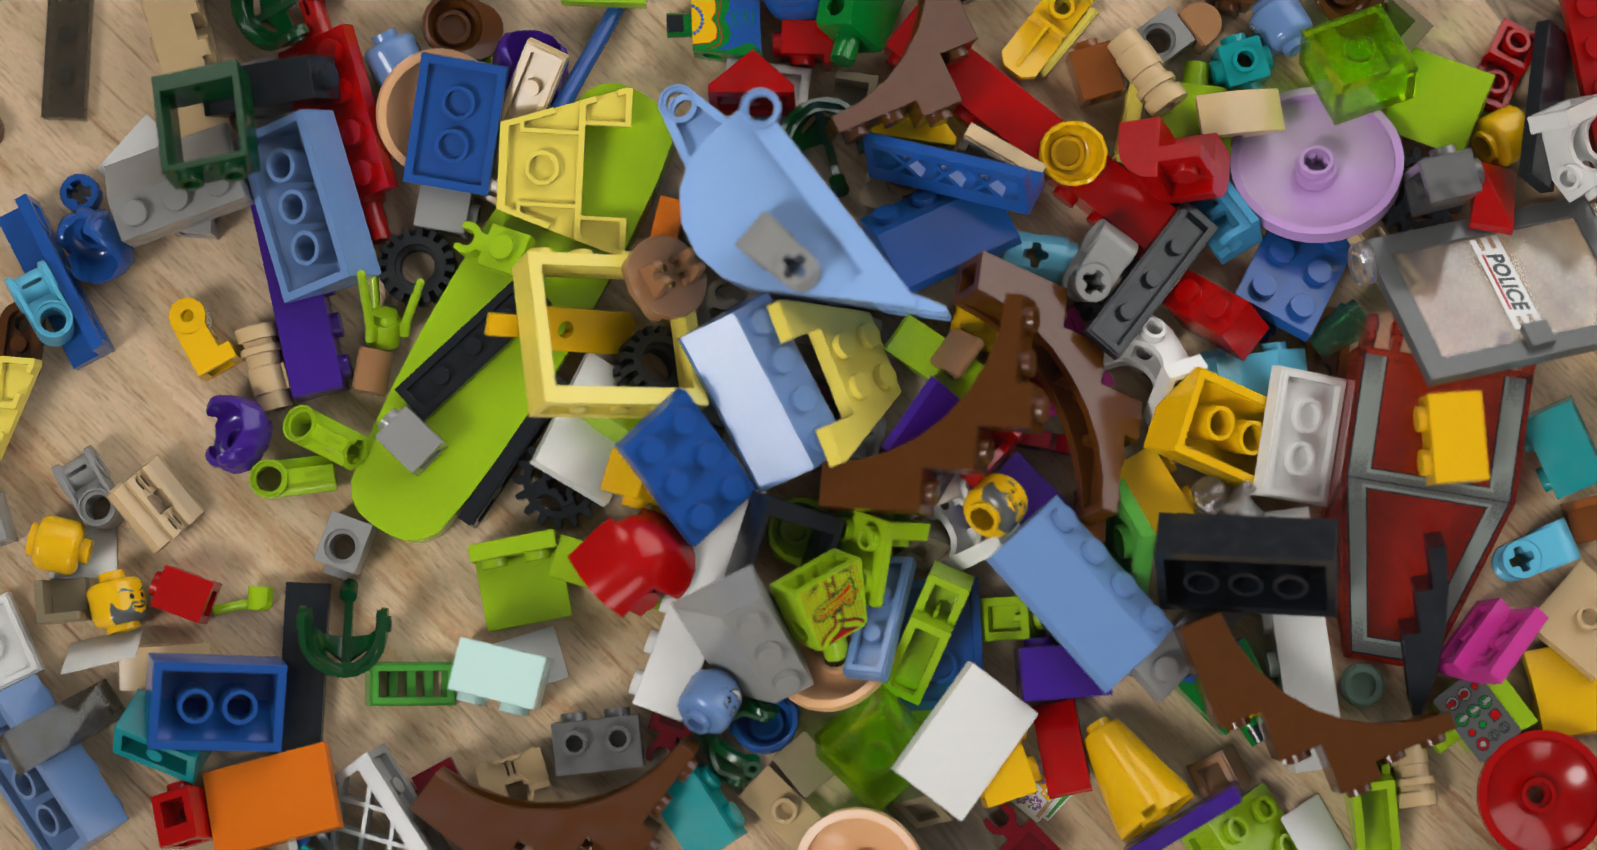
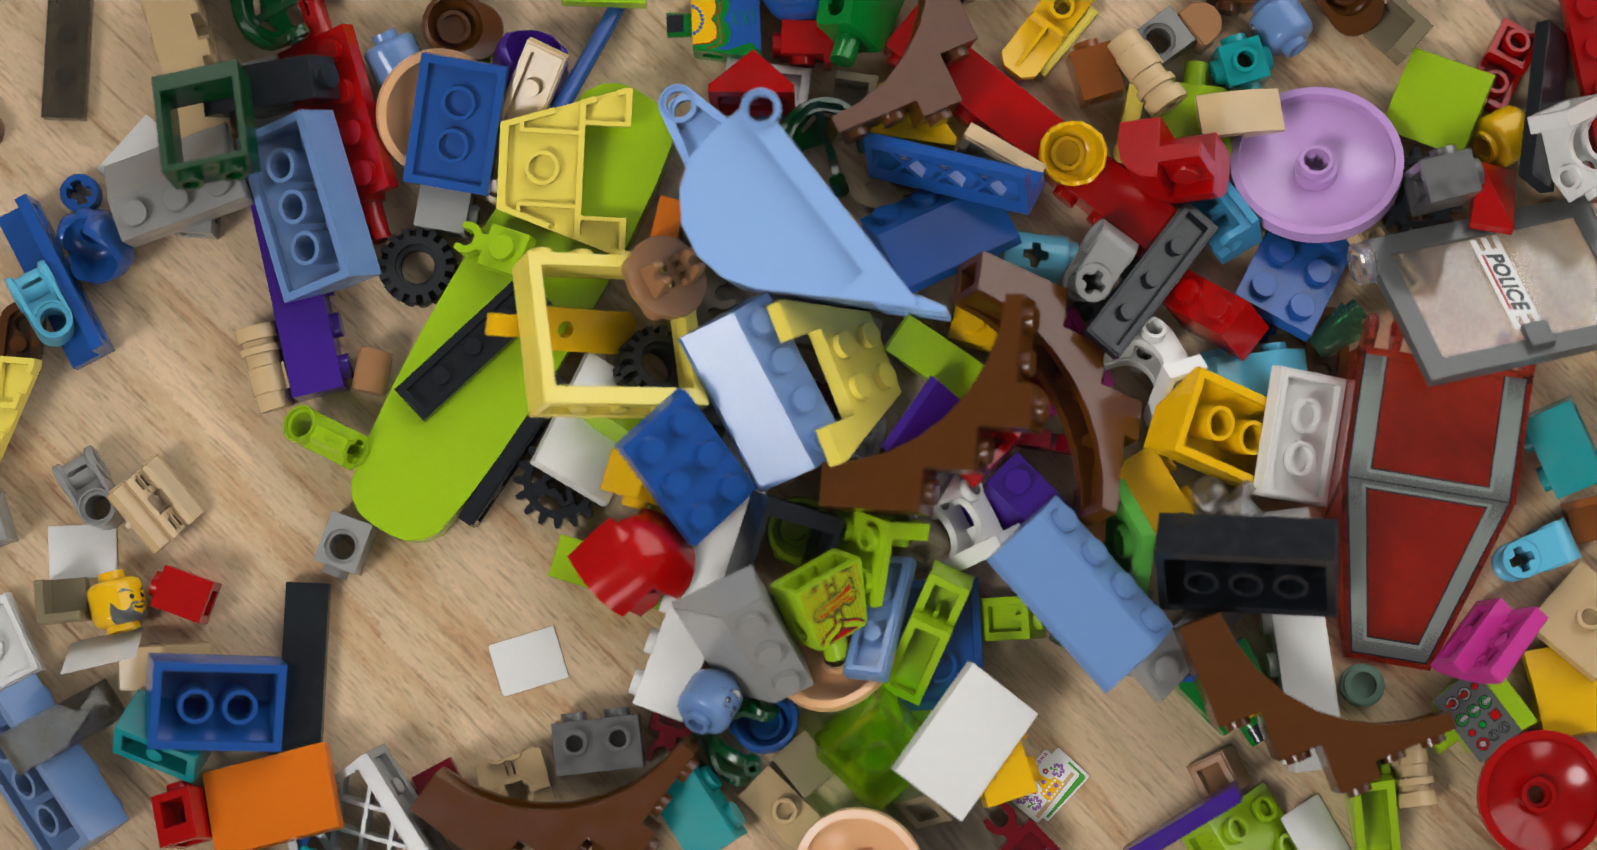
yellow head [25,515,94,576] -> none
yellow leg [168,297,244,381] -> none
dark purple hair [205,395,273,474] -> none
lime hand [213,586,274,616] -> none
lime piece [249,455,338,501] -> none
dark green helmet [296,578,392,678] -> none
lime plant [357,249,425,350] -> none
bright green slope [365,662,456,706] -> none
light grey brick [375,405,448,476] -> none
light aqua brick [447,637,553,716] -> none
lime bracket [467,529,572,632] -> none
light grey piece [735,210,821,292] -> none
medium nougat slope [930,329,984,381] -> none
yellow head [963,473,1028,538] -> none
dark purple slope [1014,637,1113,701] -> none
red slope [1032,699,1093,799] -> none
yellow cone [1083,716,1194,842] -> none
clear neon green brick [1299,4,1418,125] -> none
black slope [1397,531,1449,716] -> none
yellow brick [1413,390,1489,486] -> none

